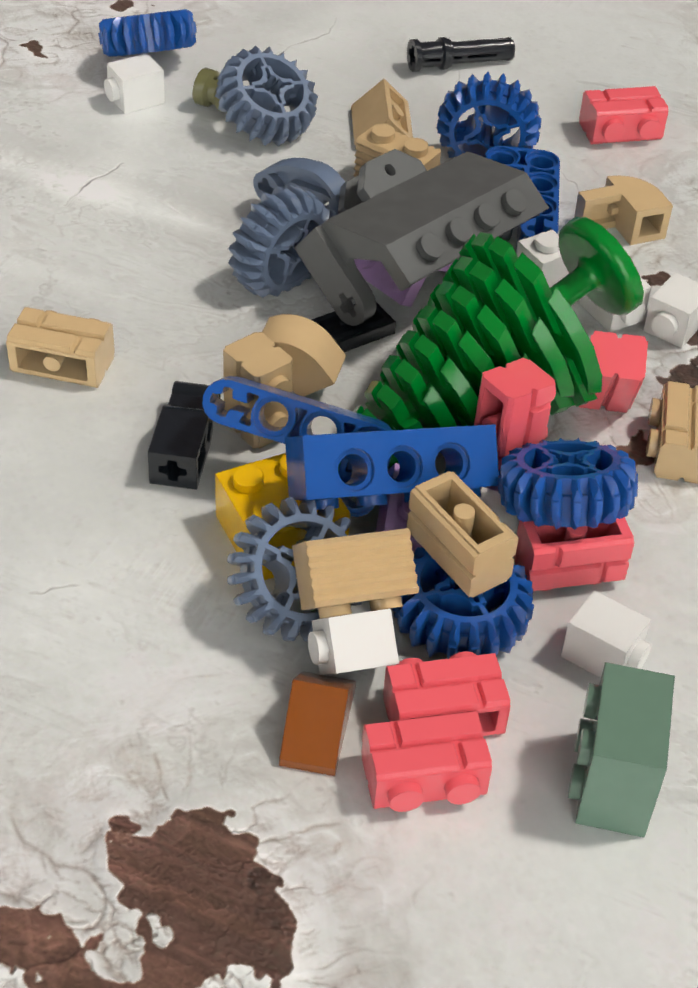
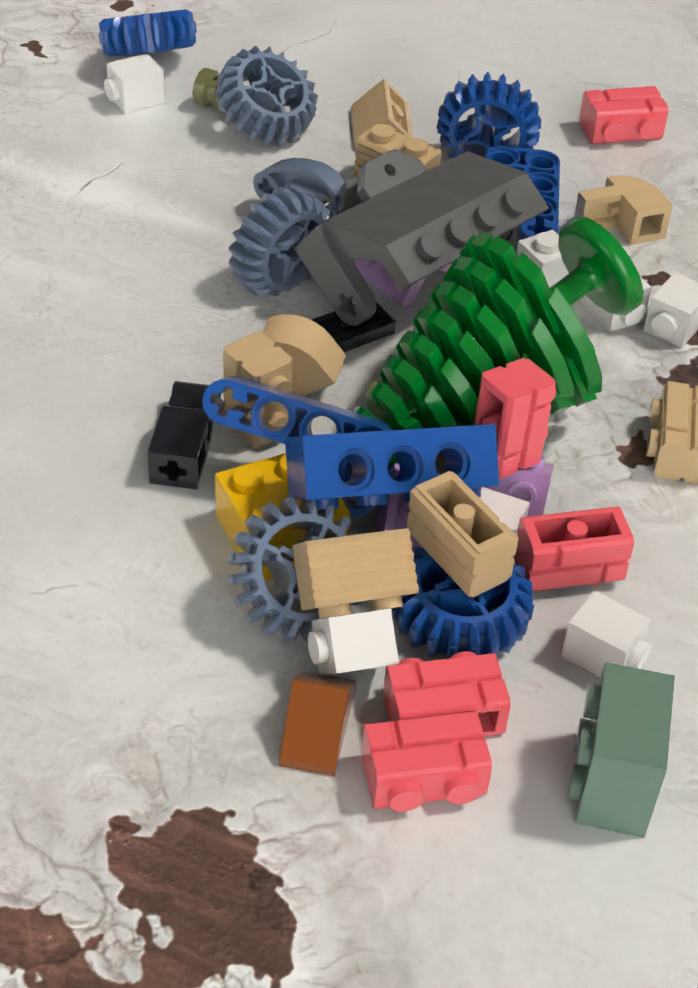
tan brick [6,307,115,388] -> none
black pin [407,37,515,72] -> none
blue gear [498,438,638,530] -> none
coral brick [579,331,648,413] -> none

